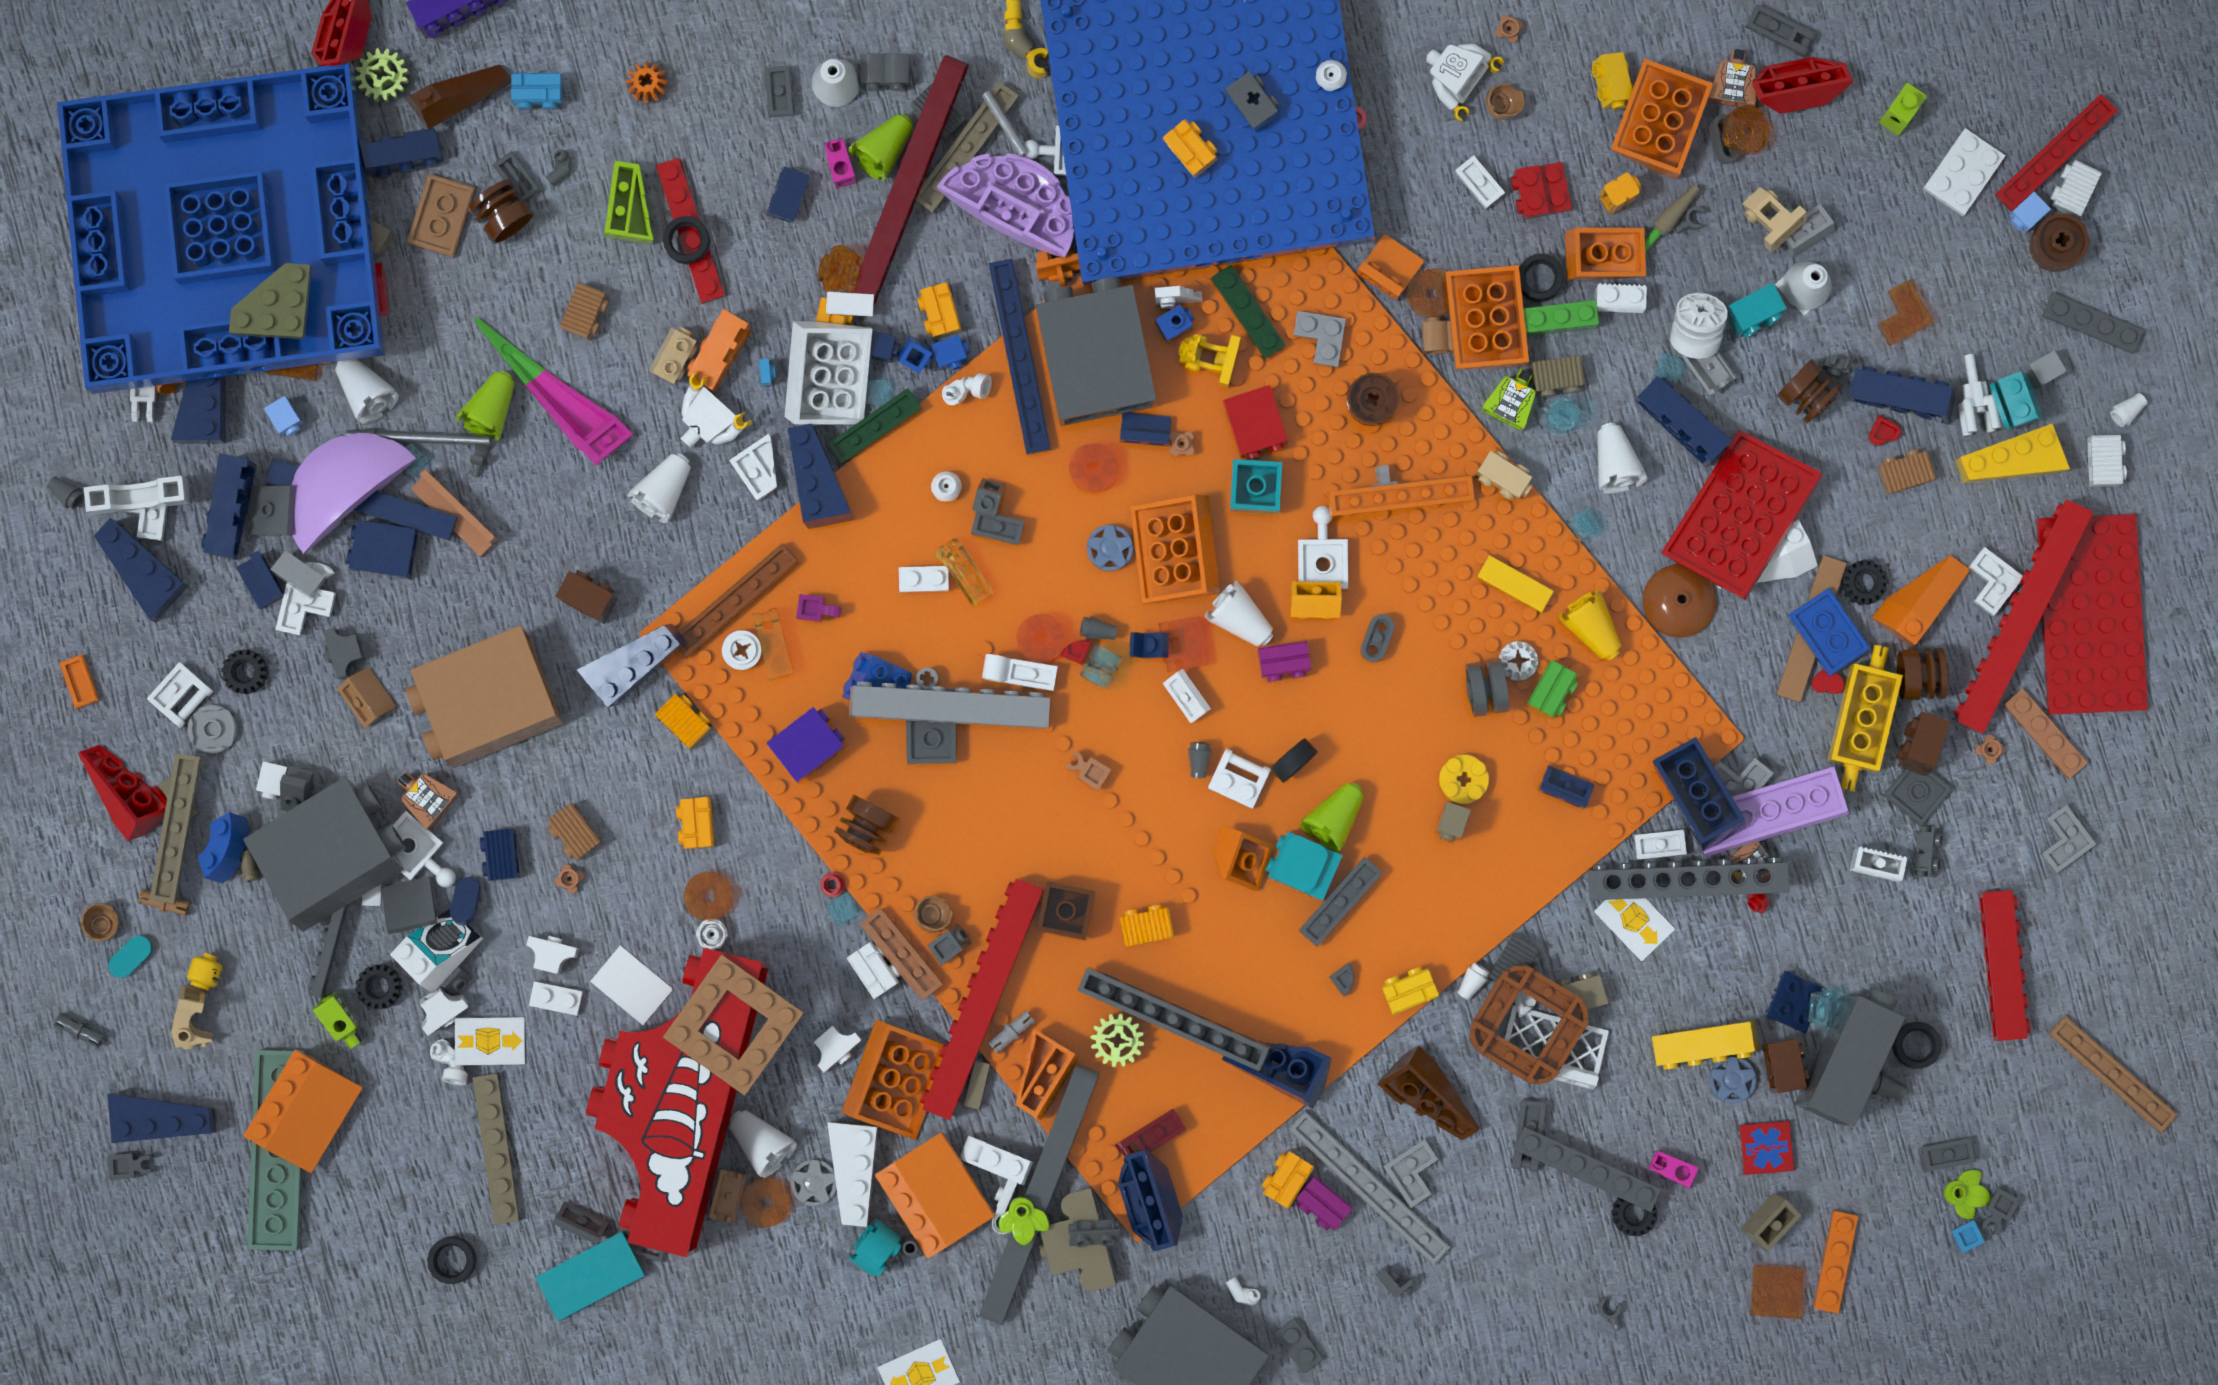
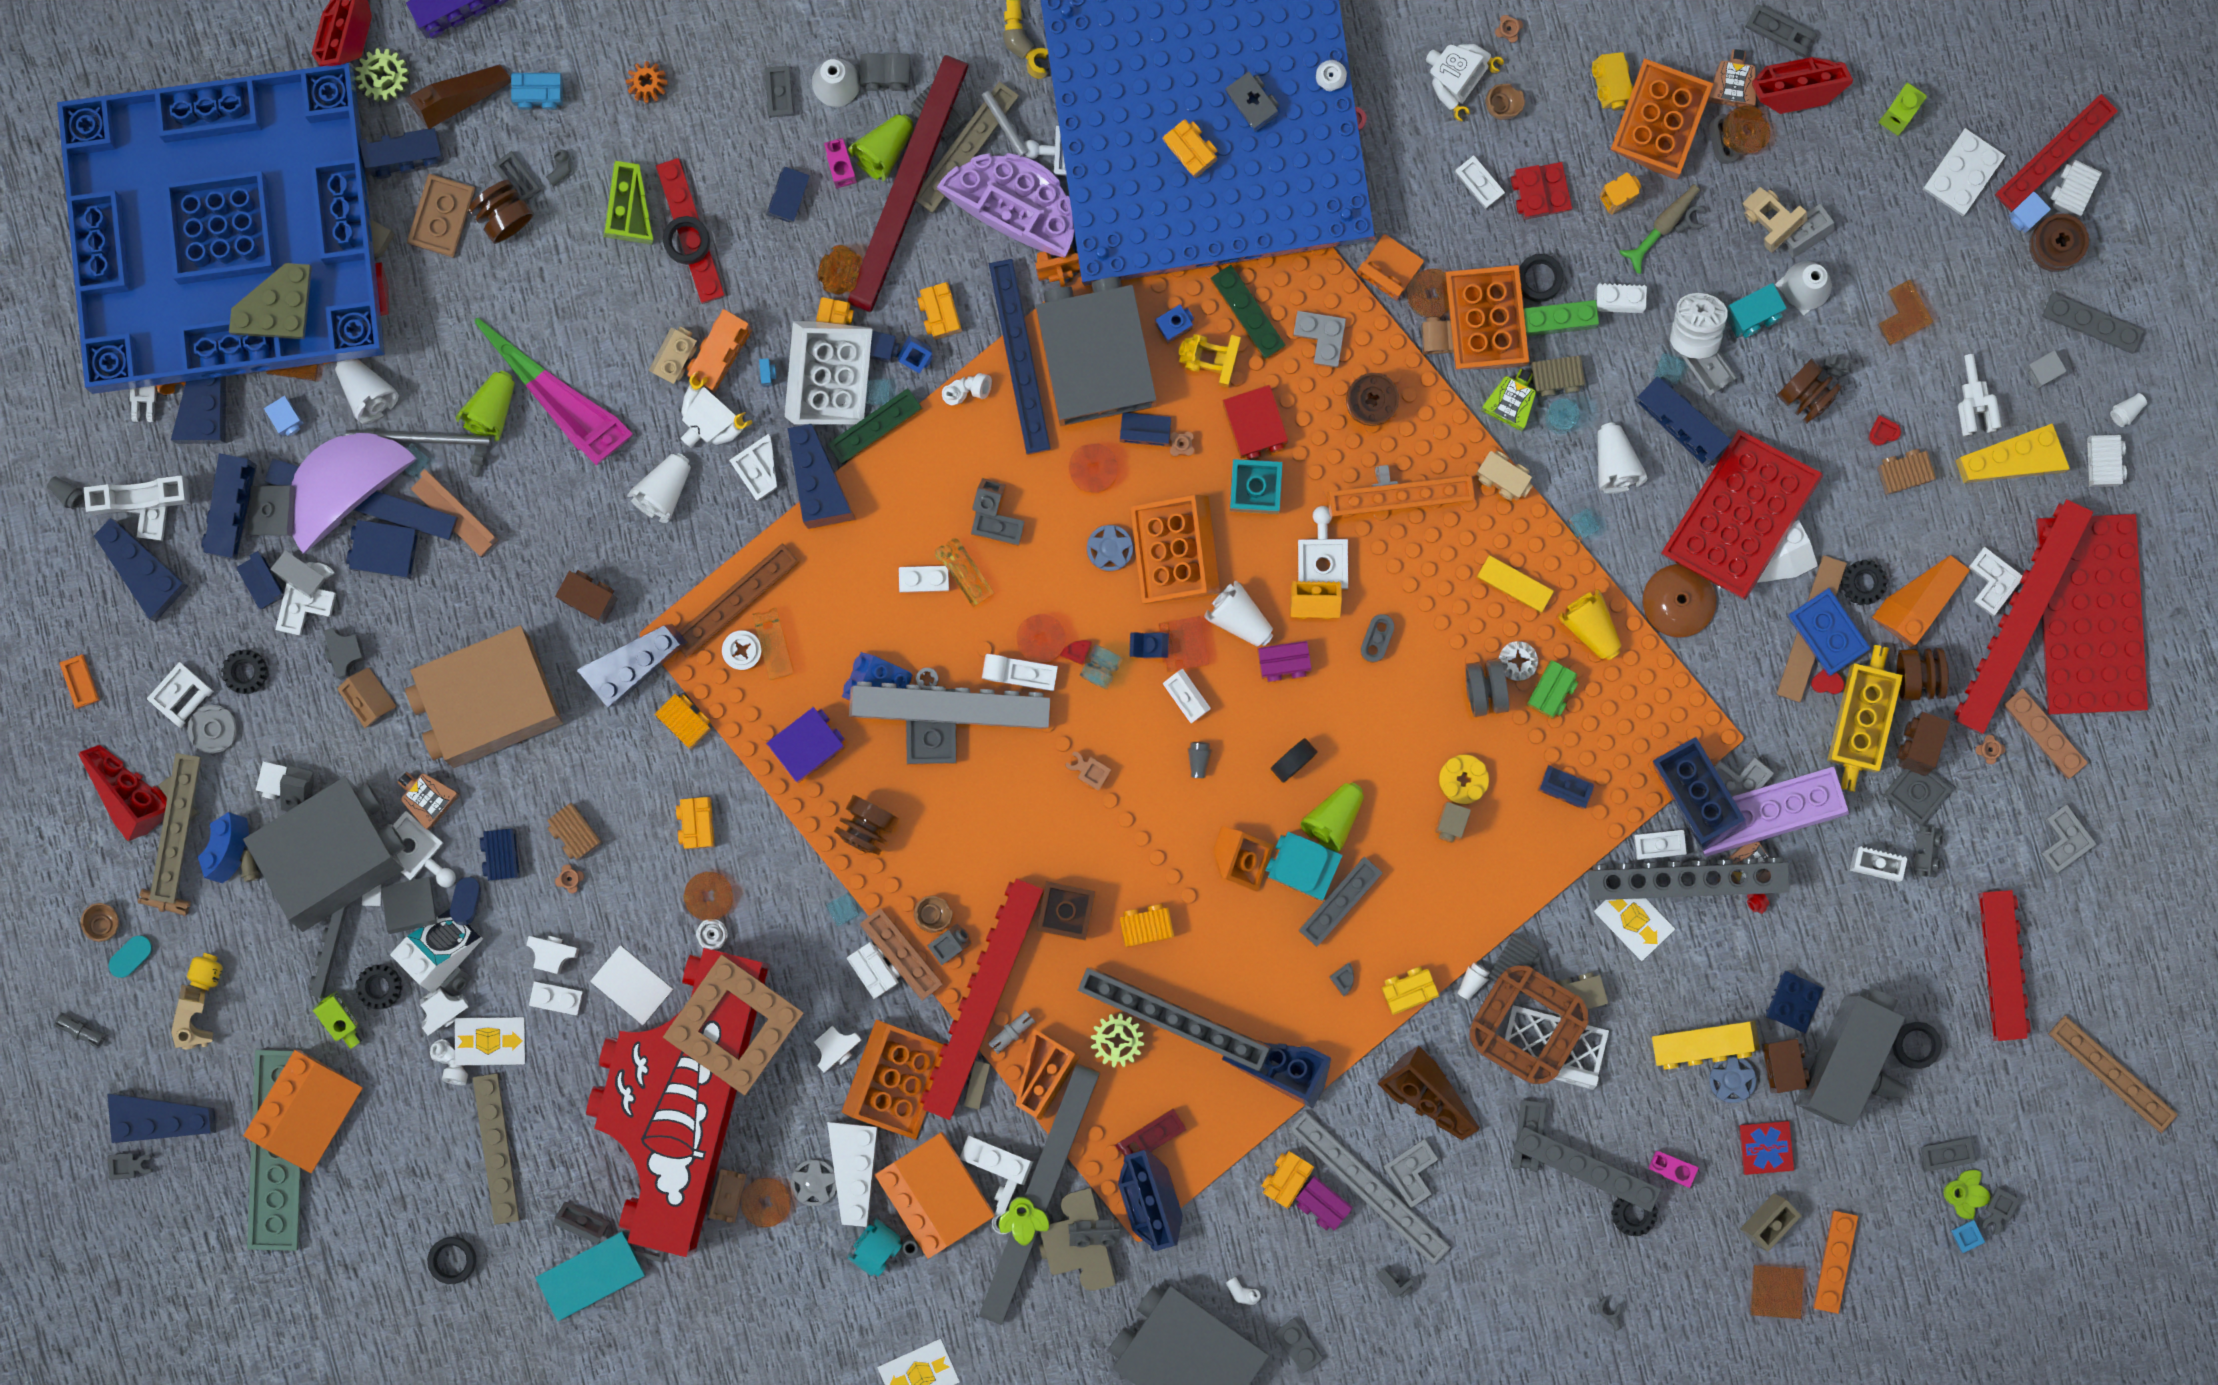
medium nougat brick [560,282,609,341] -> none
white cone [729,1110,797,1178] -> none
magenta plate [796,594,842,623] -> none
red plate [820,872,845,897] -> none
white sticker [826,292,874,316] -> none
blue brick [931,335,970,371] -> none
white plate [931,471,962,501] -> none
dark grey cone [1080,615,1117,640] -> none
white wing [1155,286,1202,309] -> none
white plate [1208,748,1271,809] -> none
white tile [1514,991,1536,1018] -> none
orange slope [1565,228,1646,281] -> none
clear light blue bracket [1808,988,1845,1028] -> none
dark blue wedge [1849,366,1956,425] -> none
teal brick [1990,371,2045,430] -> none

